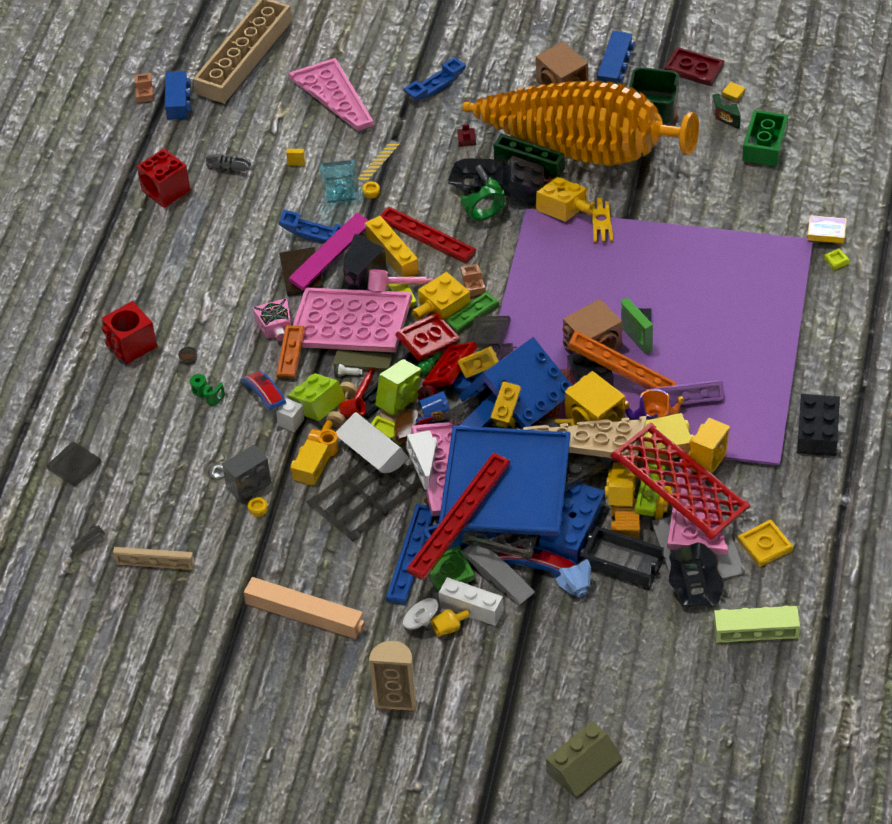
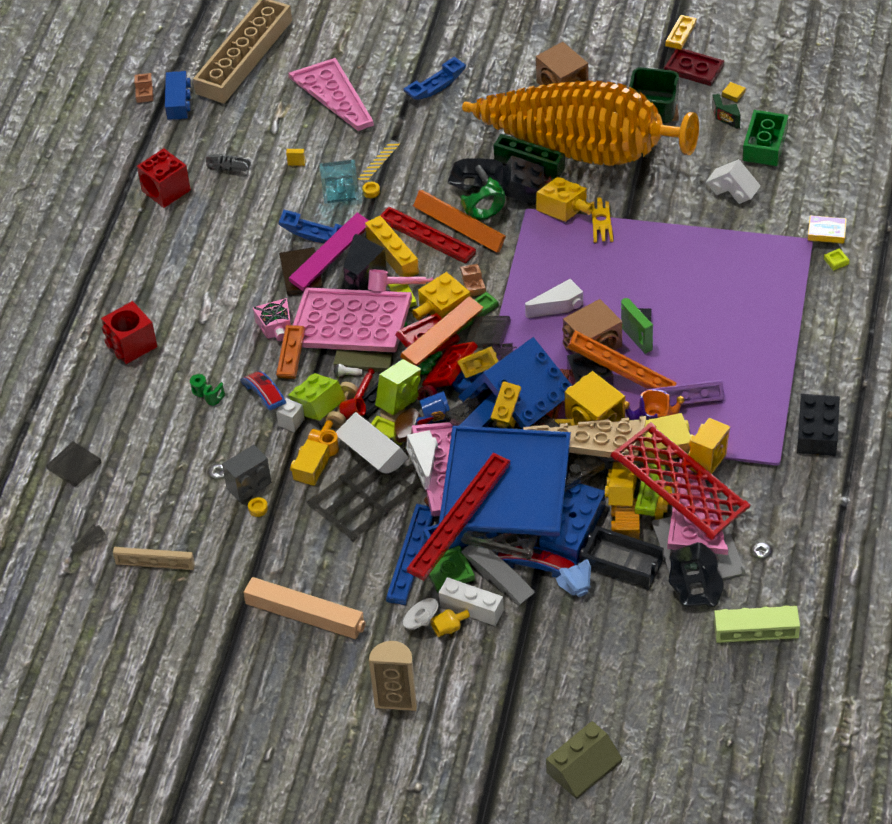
clear smoke tile [178,347,198,365] -> none
dark red tile [457,124,476,146] -> none
blue brick [597,31,635,85] -> none
yellow tile [737,520,793,568] -> none
none -> orange tile [400,296,483,366]
none -> orange tile [413,190,506,253]
none -> white slope [525,279,583,318]
none -> yellow tile [665,15,697,50]
none -> white brick [706,159,761,204]

